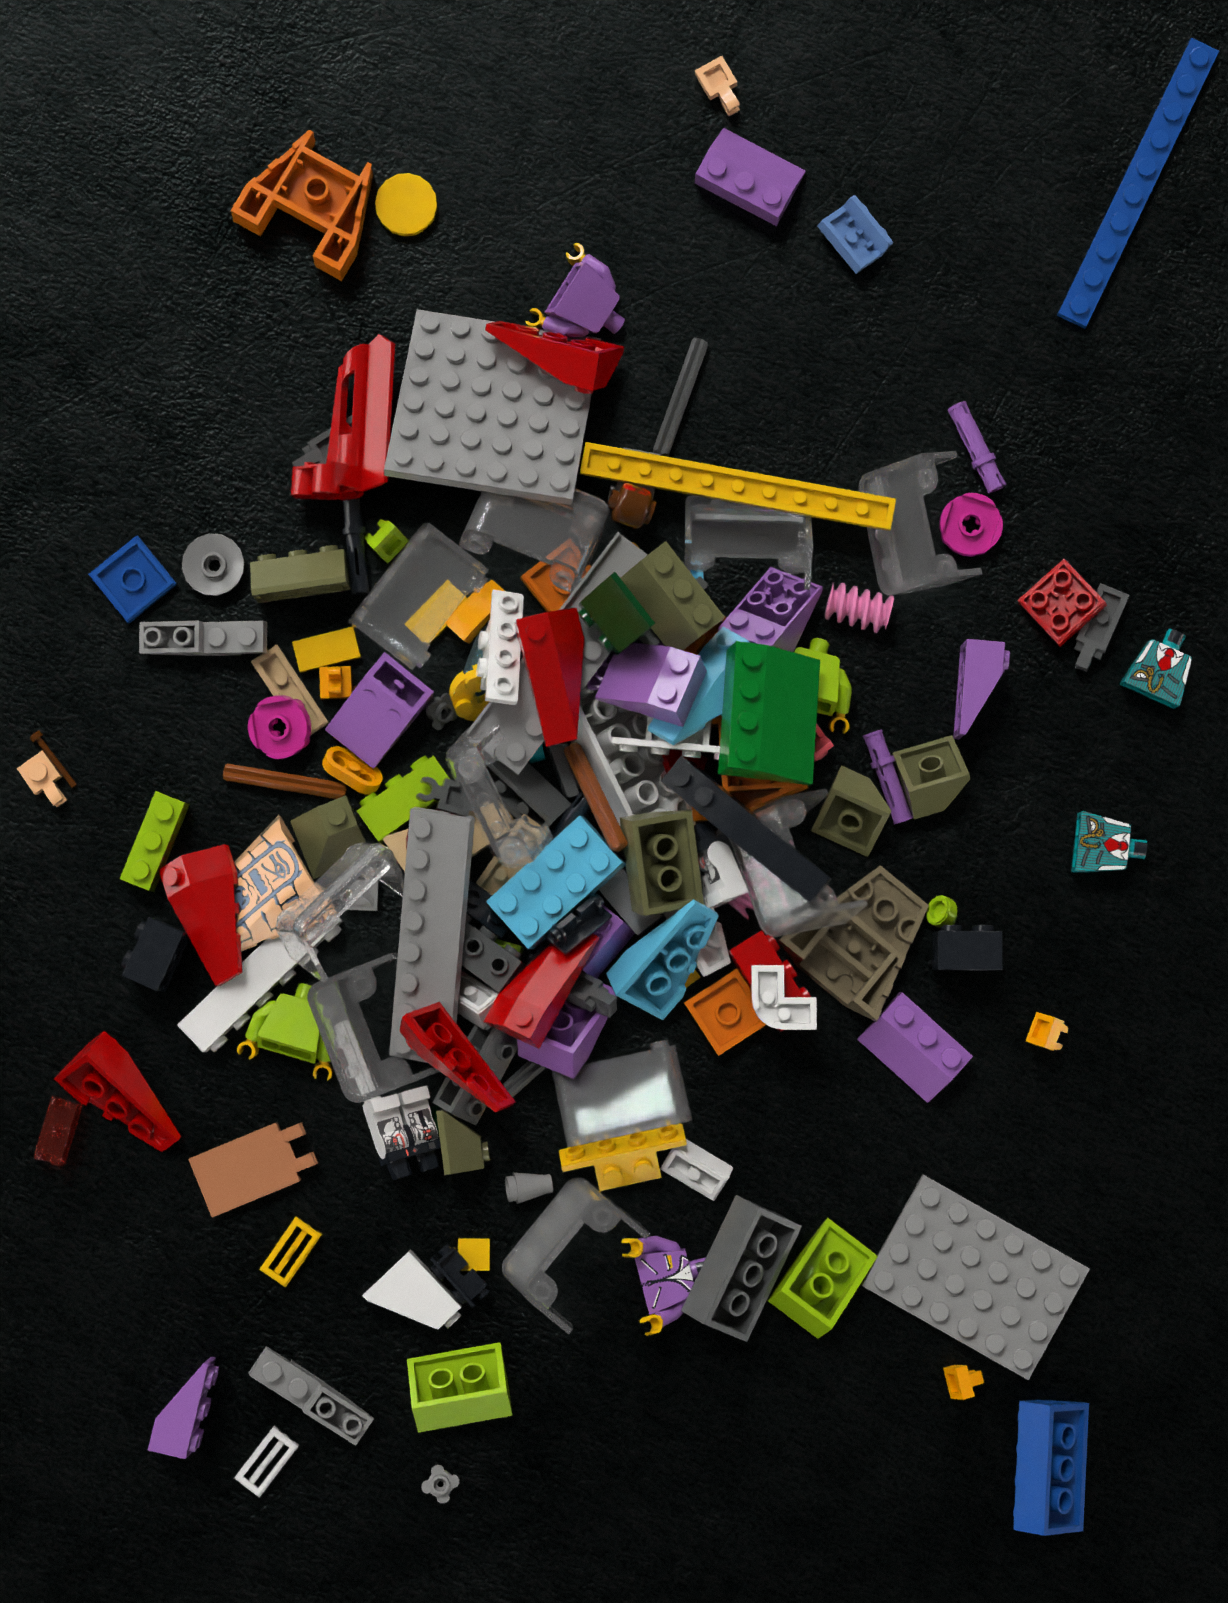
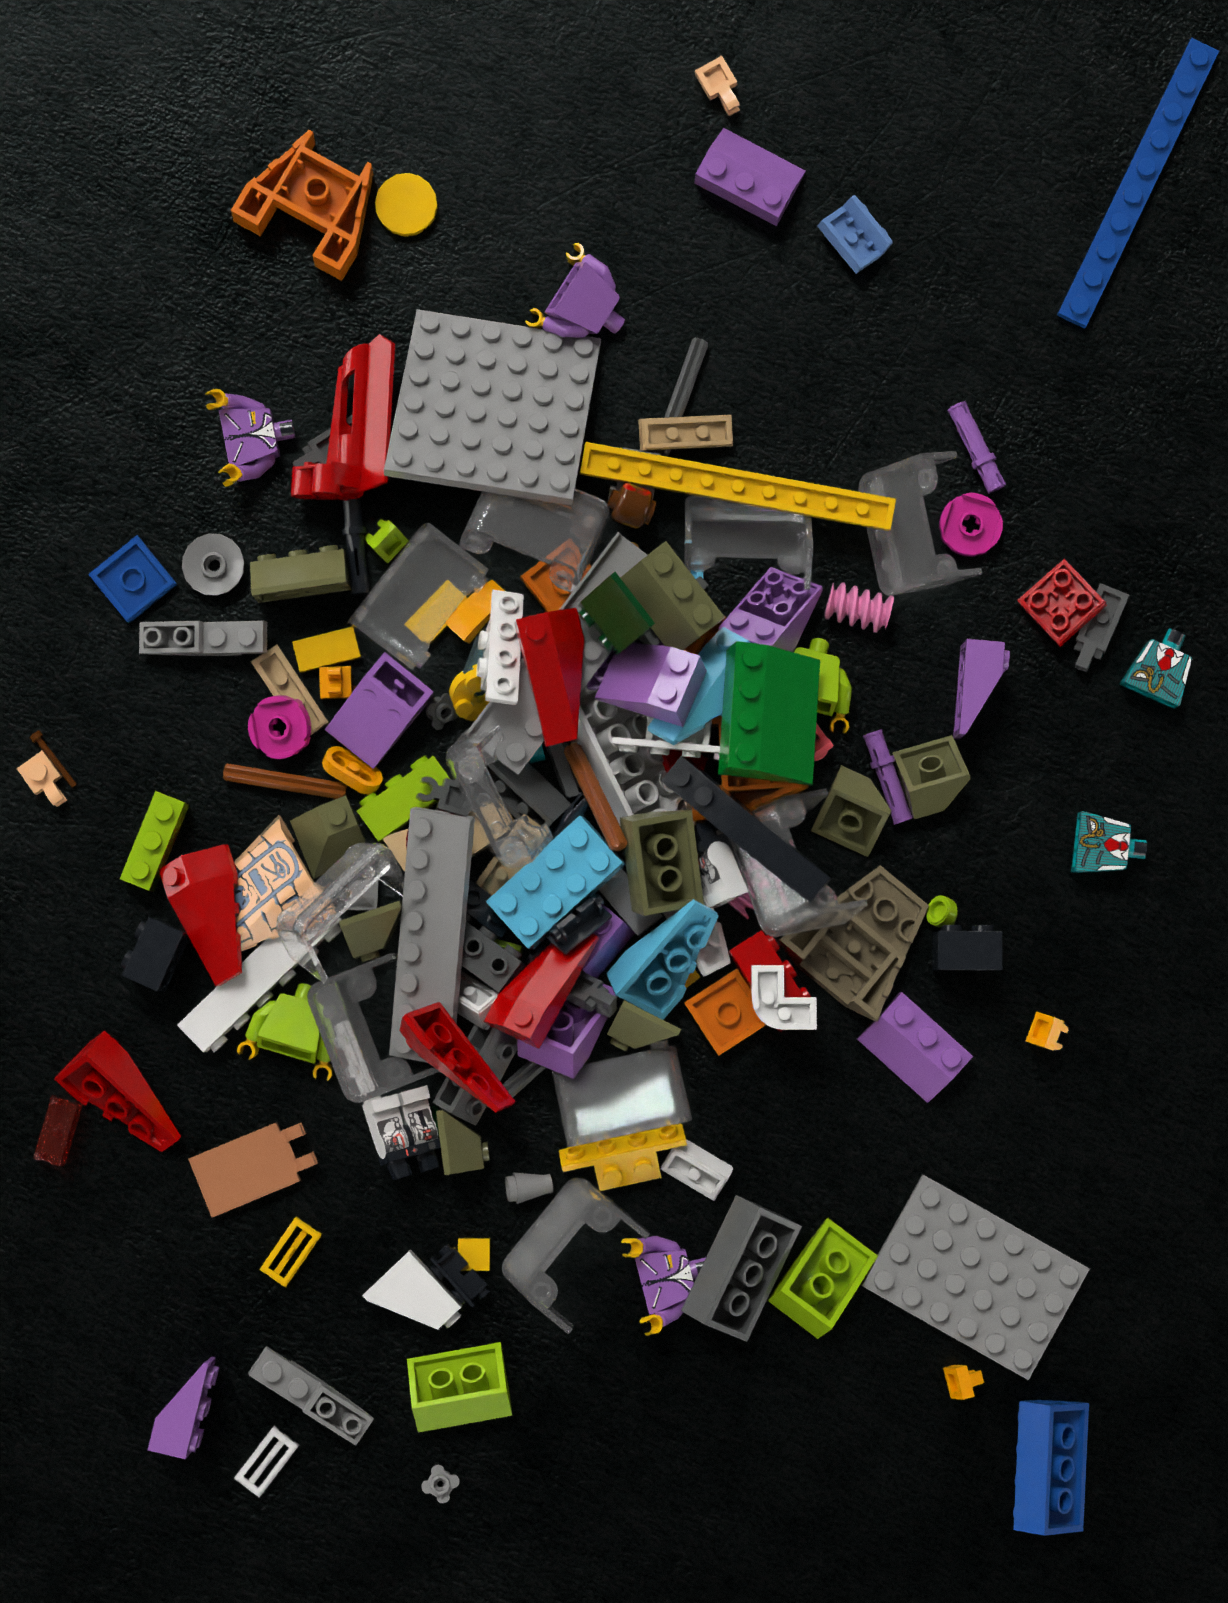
red wedge [485,321,624,394] -> none
none -> medium lavender torso [206,389,295,487]
none -> olive slope [339,901,402,962]
none -> olive slope [607,1000,681,1051]
none -> tan tile [638,415,733,451]

